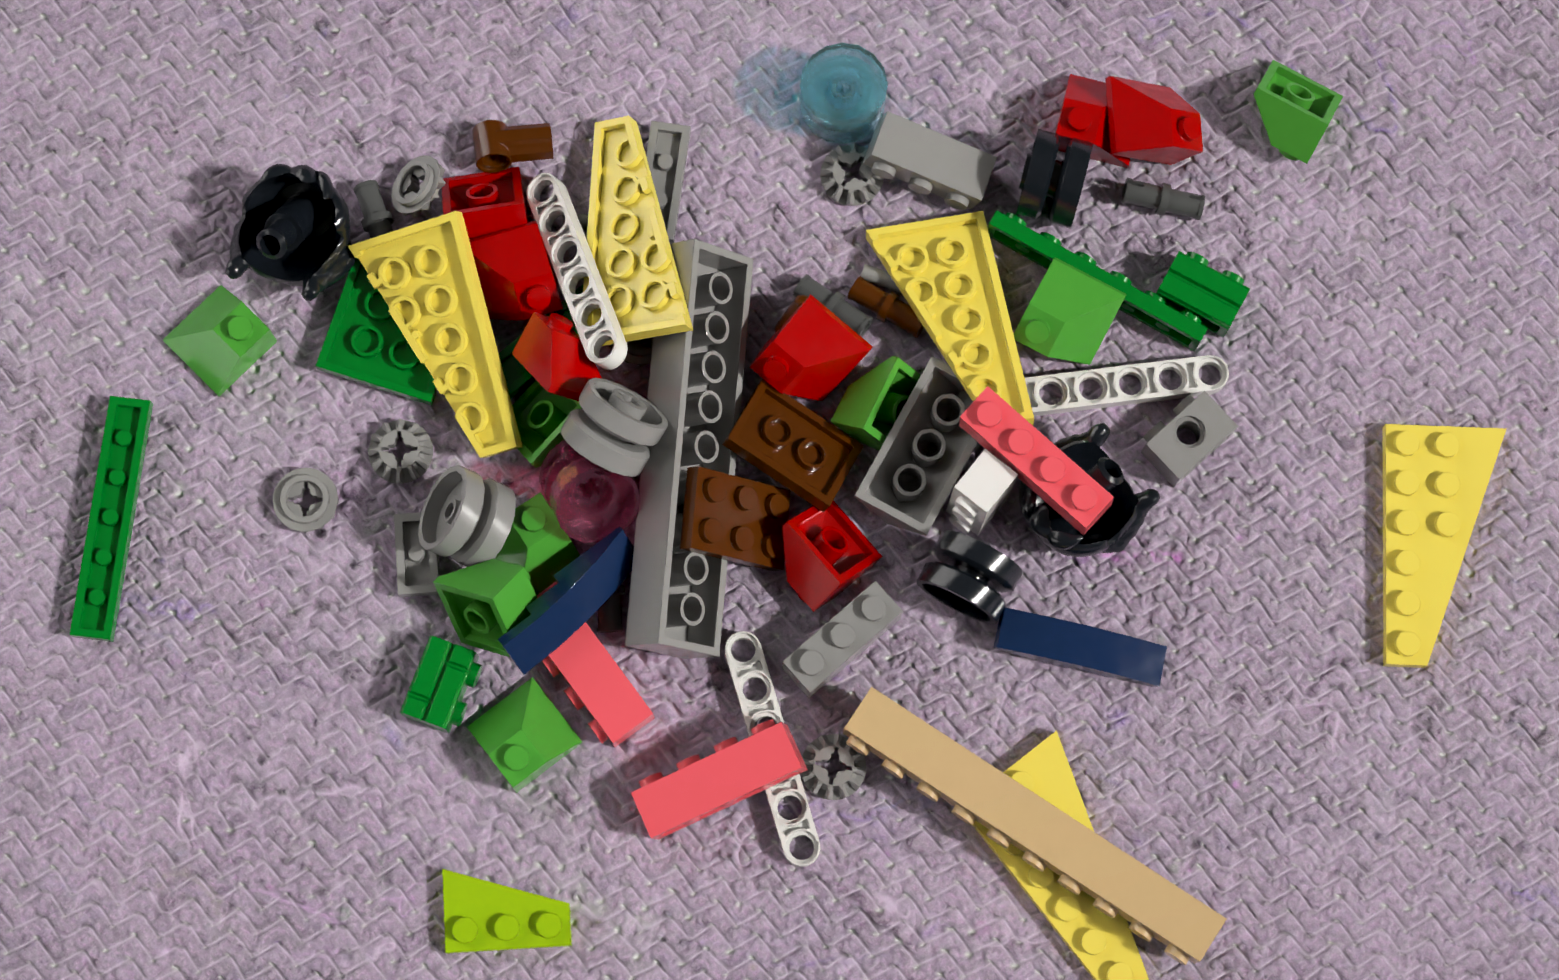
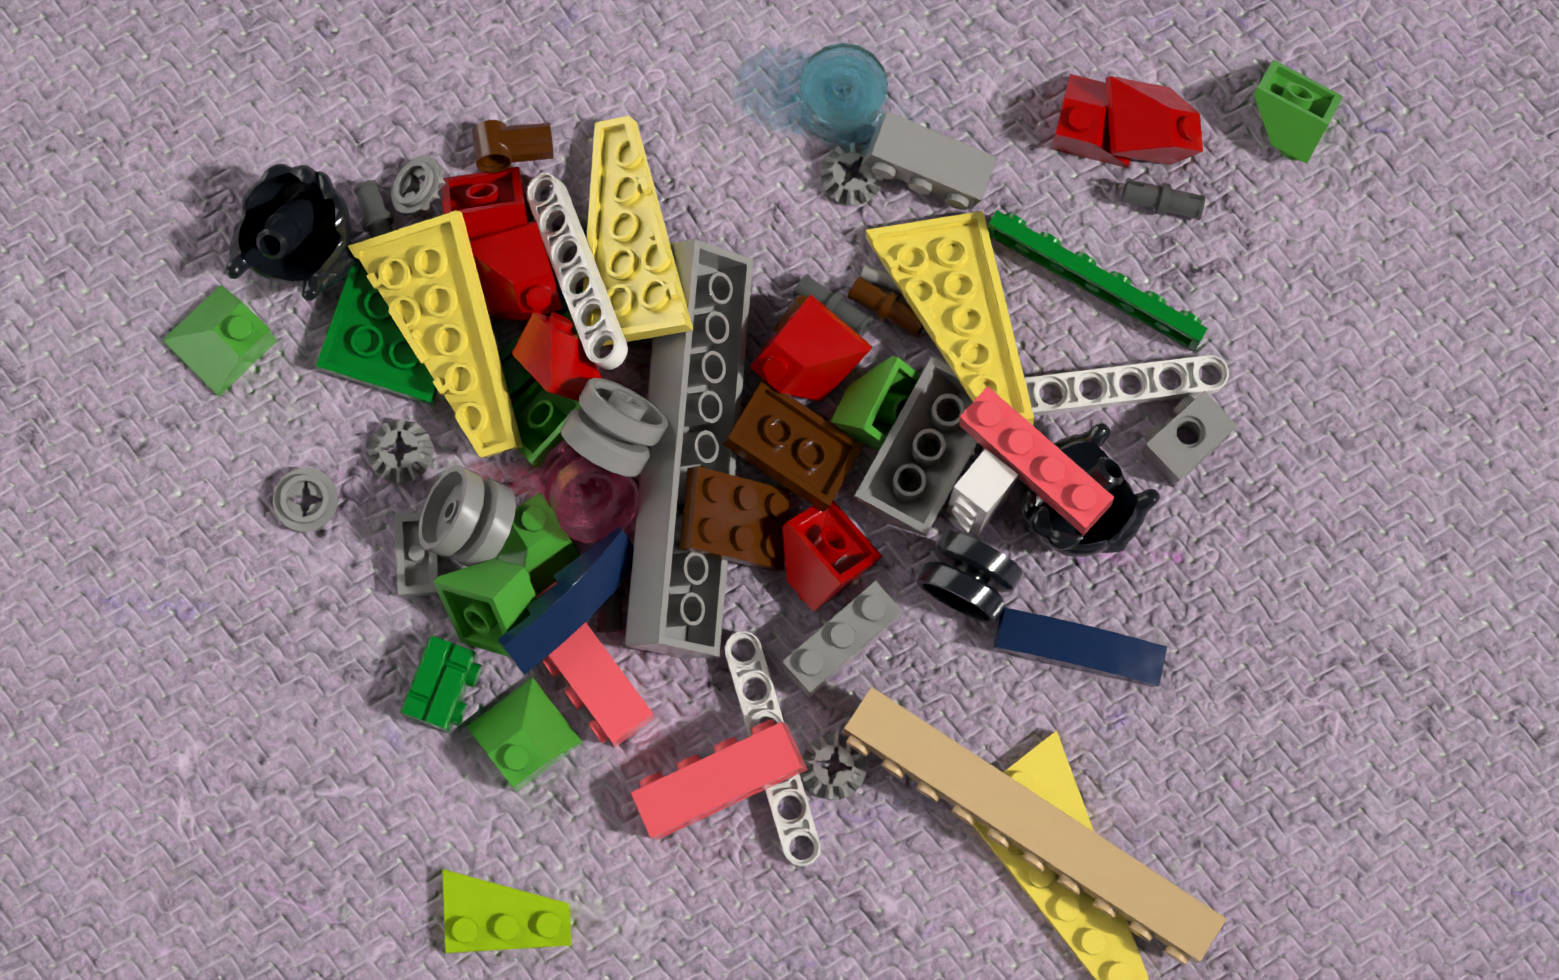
green plate [69,396,153,642] -> none
light grey plate [646,121,691,244] -> none
bright green slope [1014,257,1127,365] -> none
black wheel [1016,129,1093,228] -> none
green brick [1156,251,1250,338] -> none
light yellow wing [1382,424,1507,668] -> none

